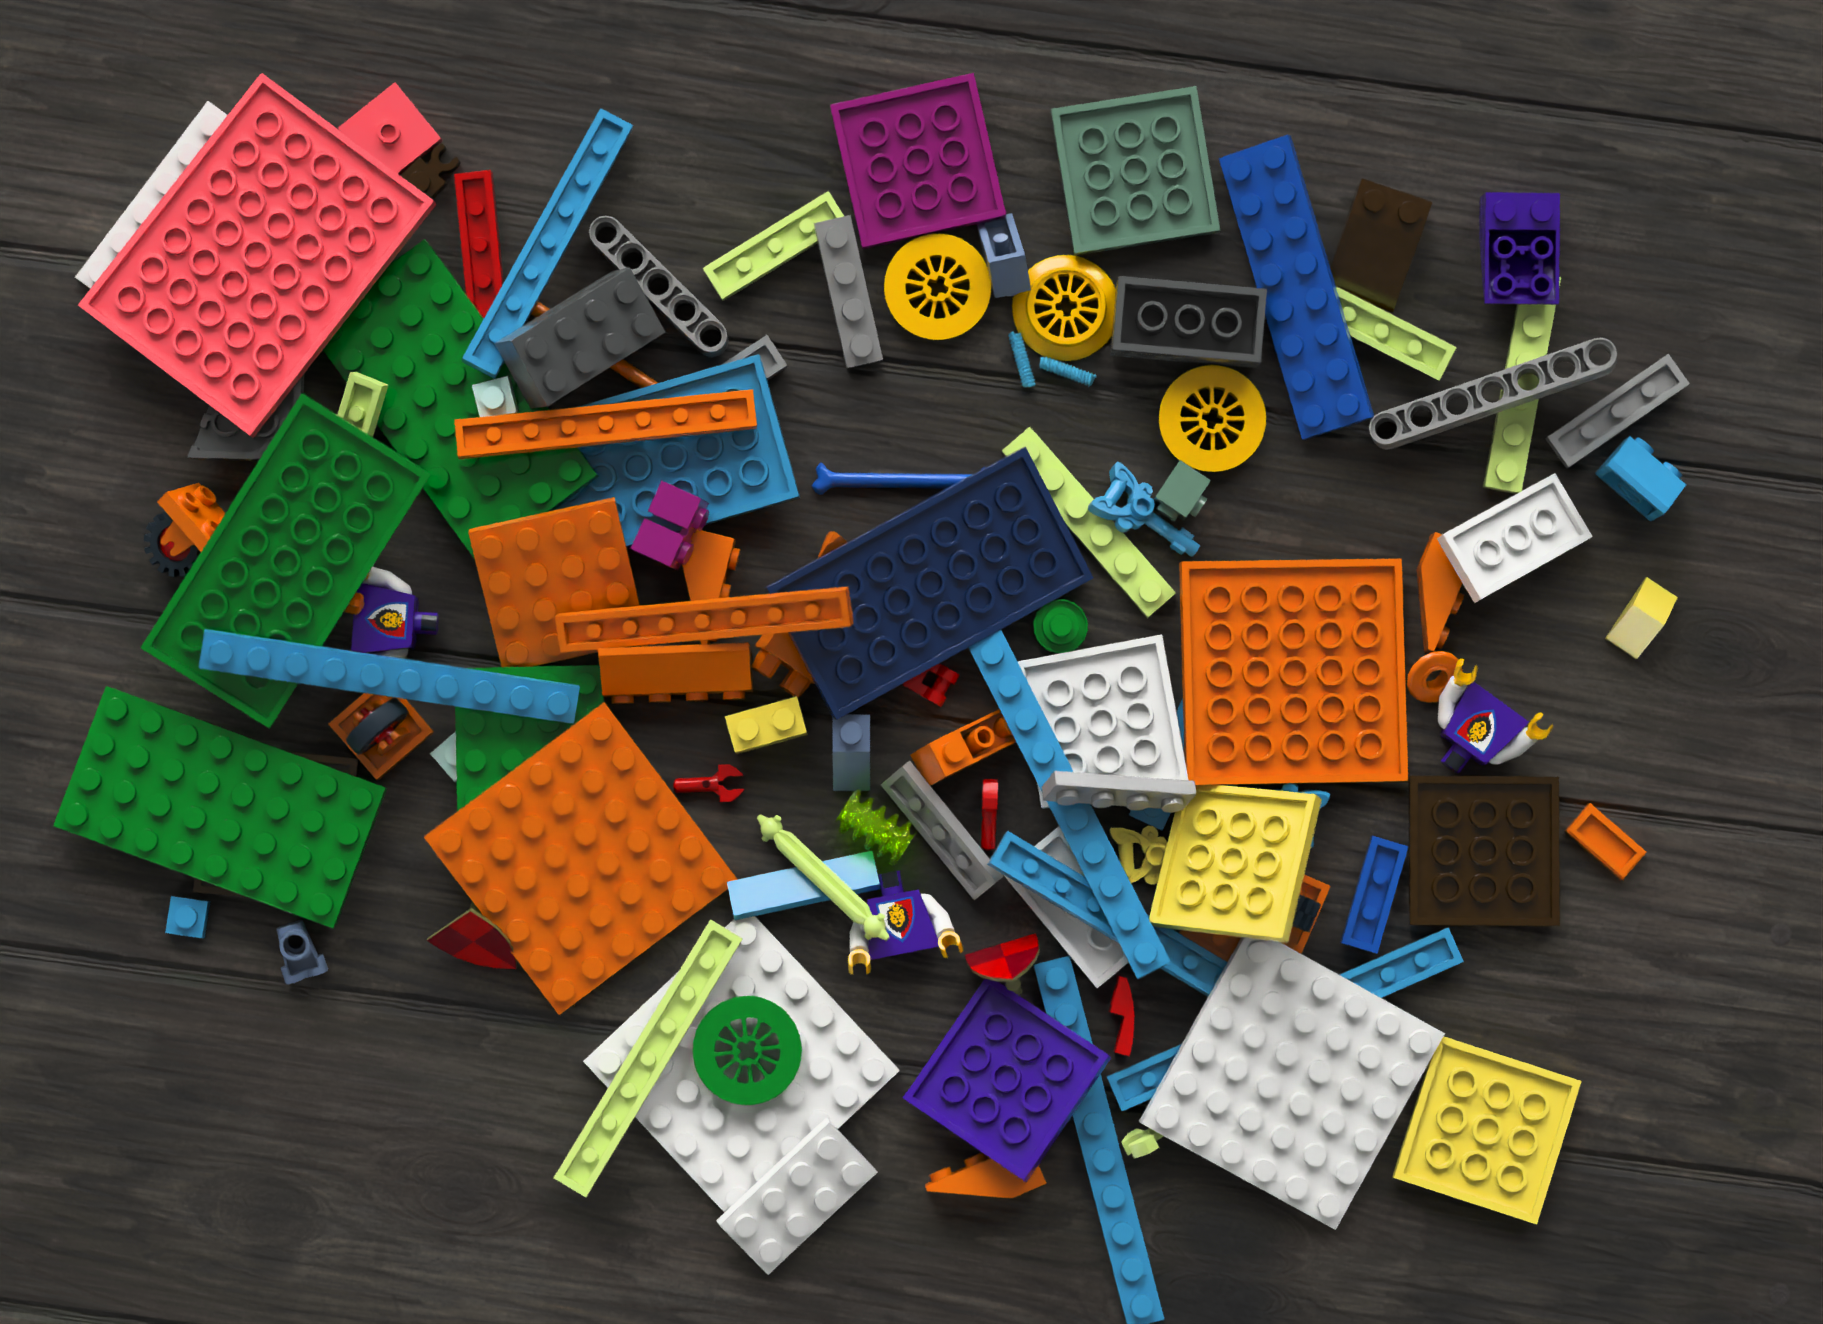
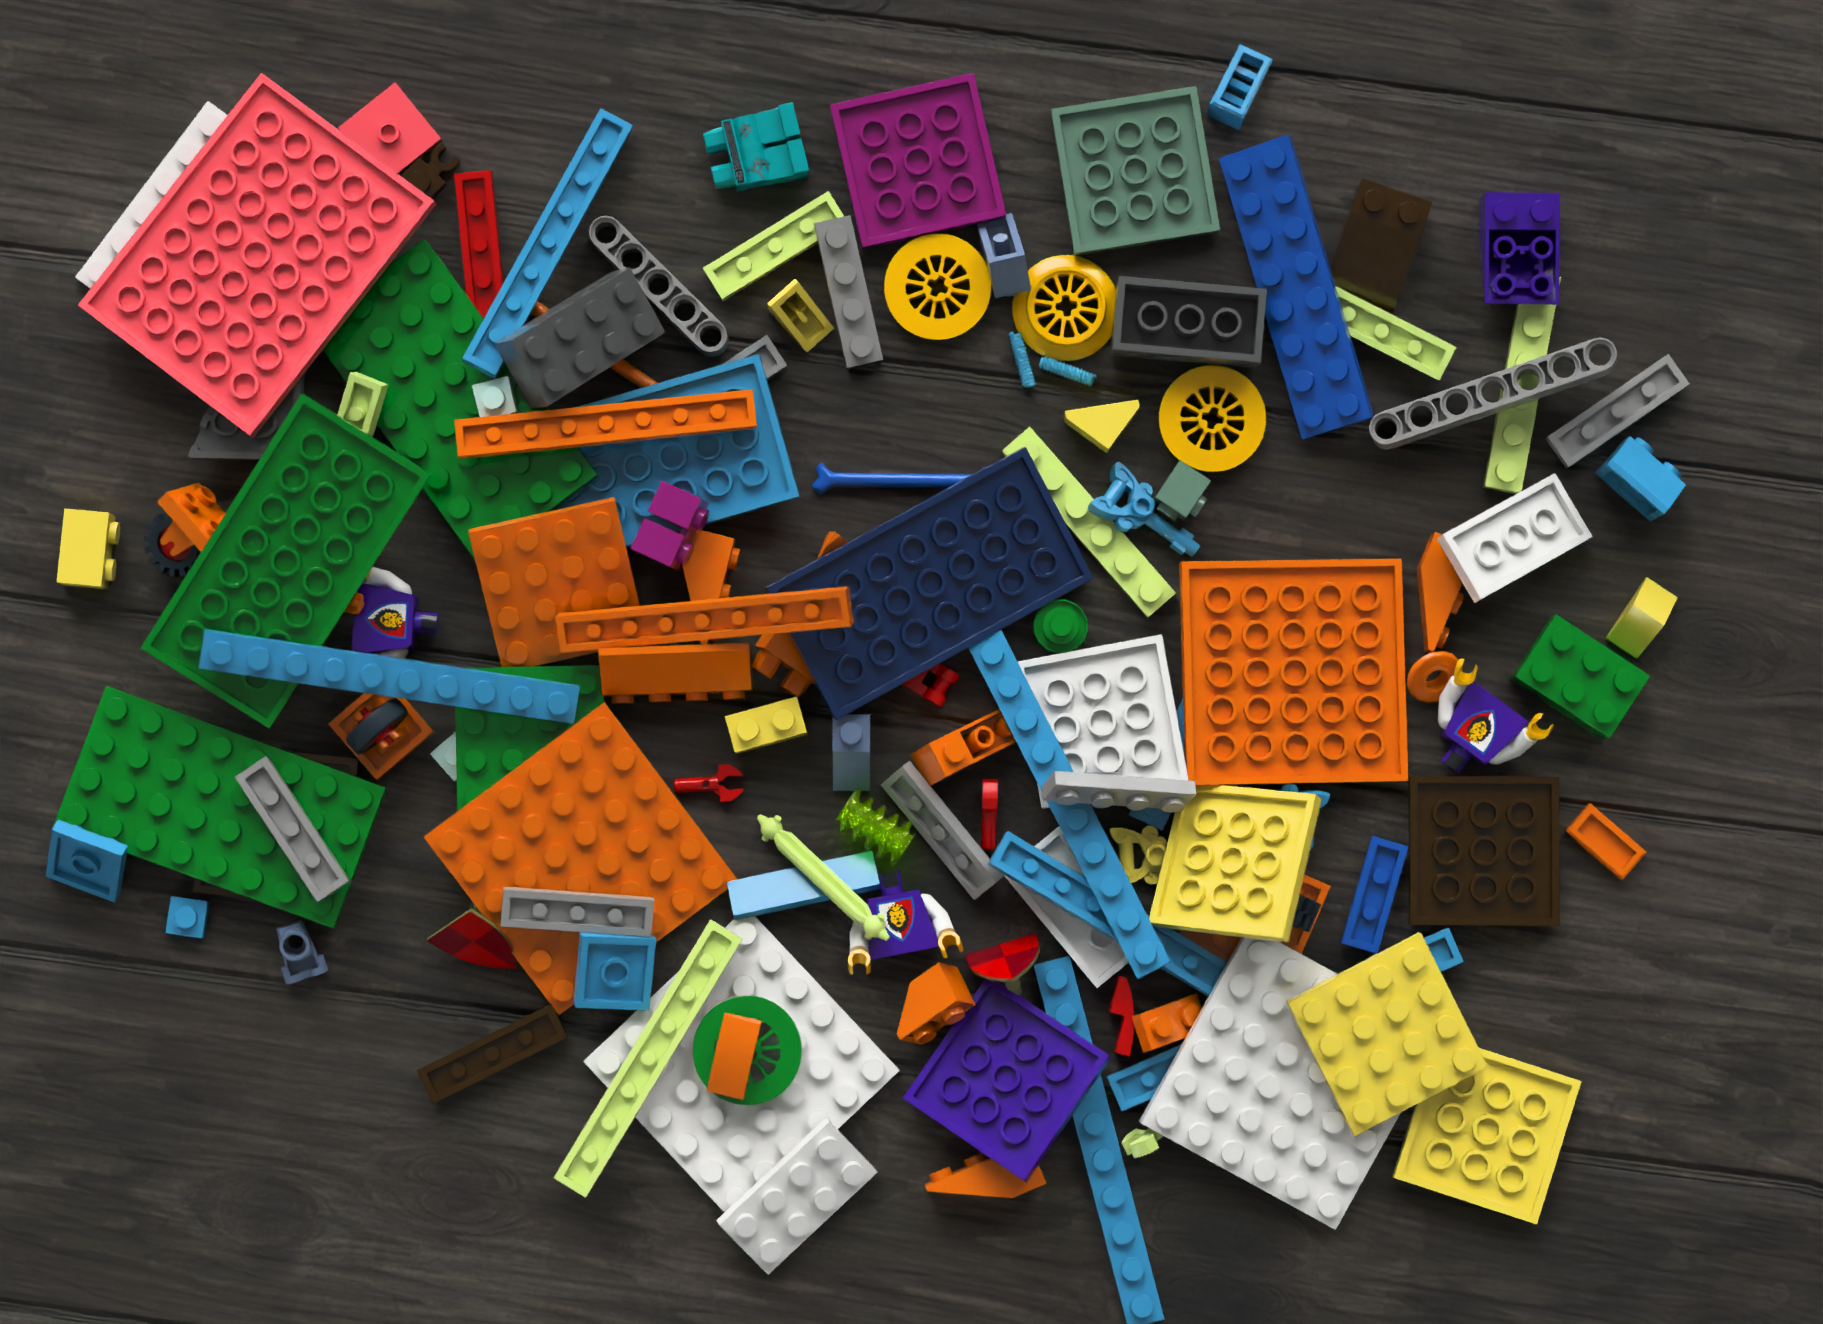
none -> dark azure plate [46,820,128,903]
none -> light yellow brick [57,508,120,589]
none -> light grey plate [235,756,351,902]
none -> dark brown plate [417,1004,569,1104]
none -> light grey plate [501,887,654,937]
none -> dark azure plate [573,932,656,1010]
none -> teal hips [703,102,809,192]
none -> orange slope [707,1012,762,1100]
none -> light yellow slope [767,279,834,352]
none -> orange slope [897,962,976,1045]
none -> light yellow slope [1064,400,1139,453]
none -> orange plate [1131,993,1202,1052]
none -> dark azure slope [1207,44,1273,129]
none -> light yellow plate [1286,932,1488,1136]
none -> green brick [1509,614,1650,740]

